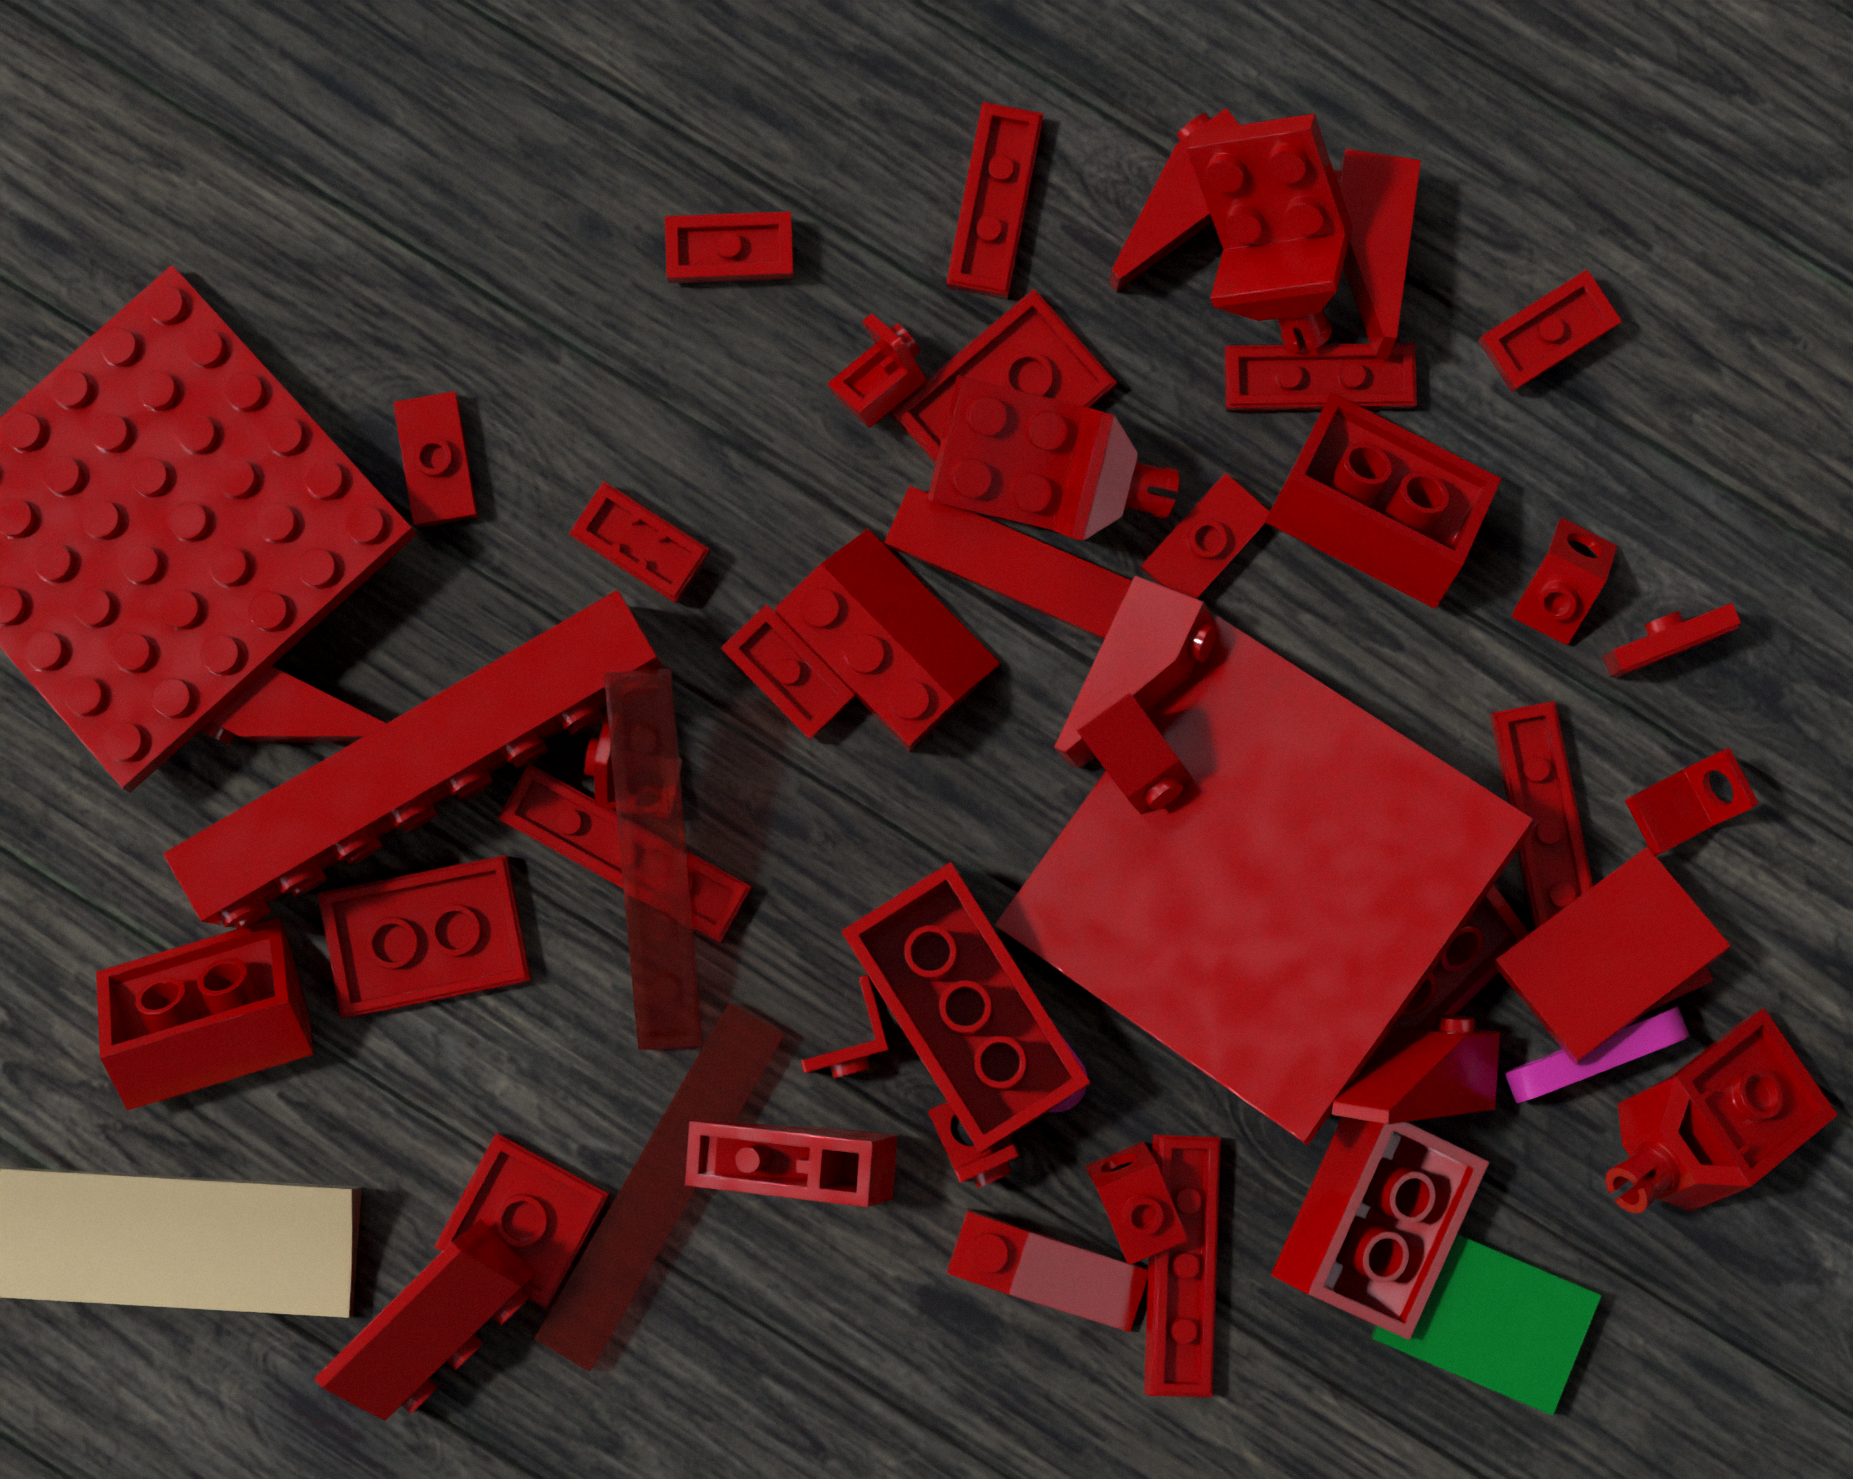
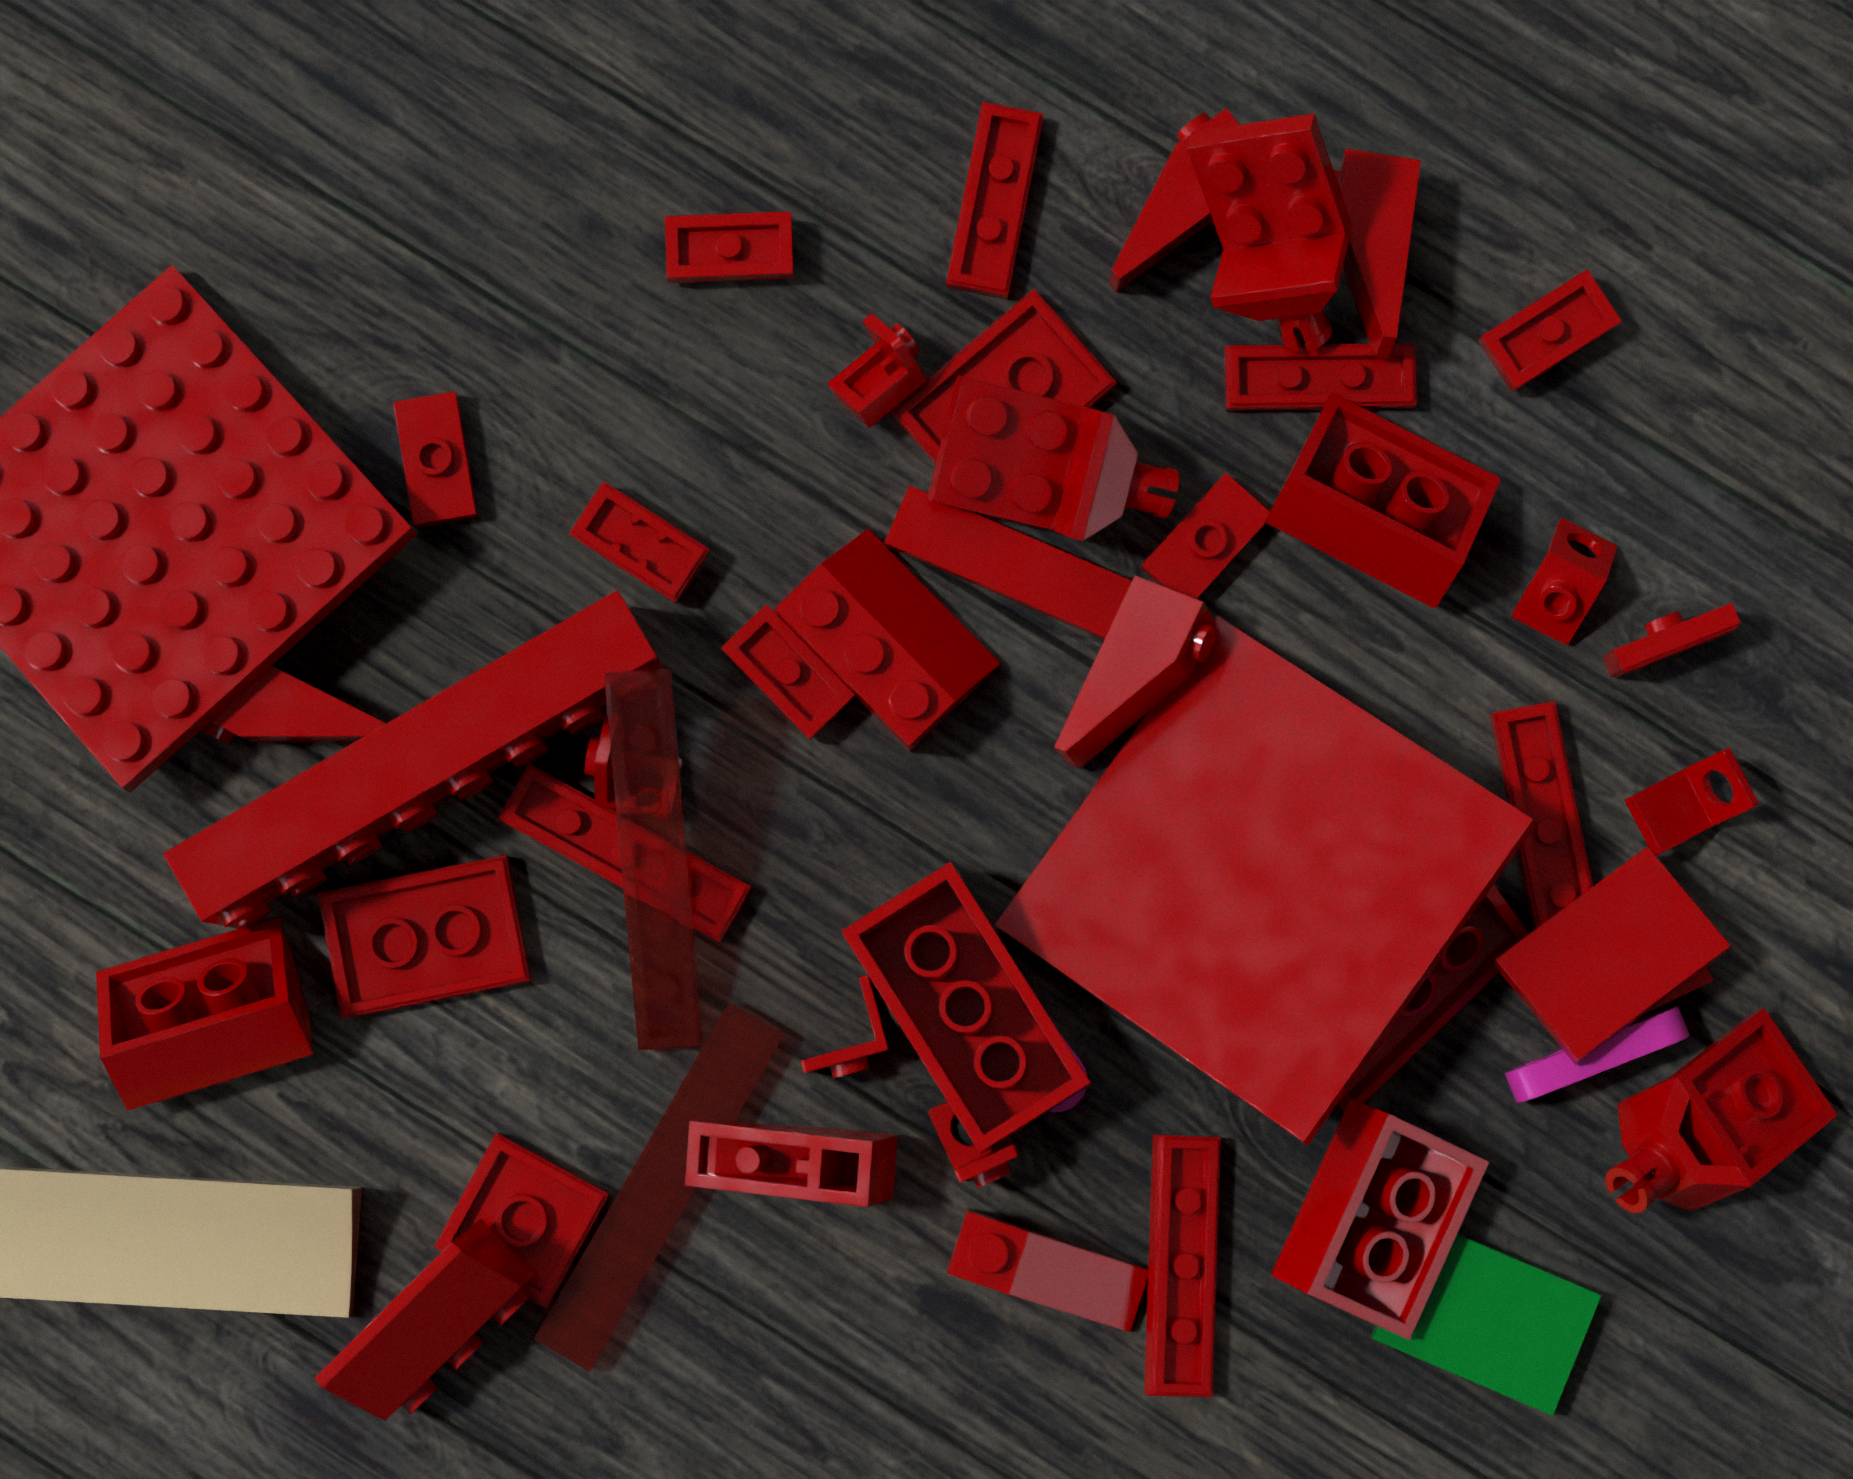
red slope [1070,682,1192,814] -> none
red bracket [1085,1142,1187,1265] -> none
red slope [1332,1015,1500,1124] -> none

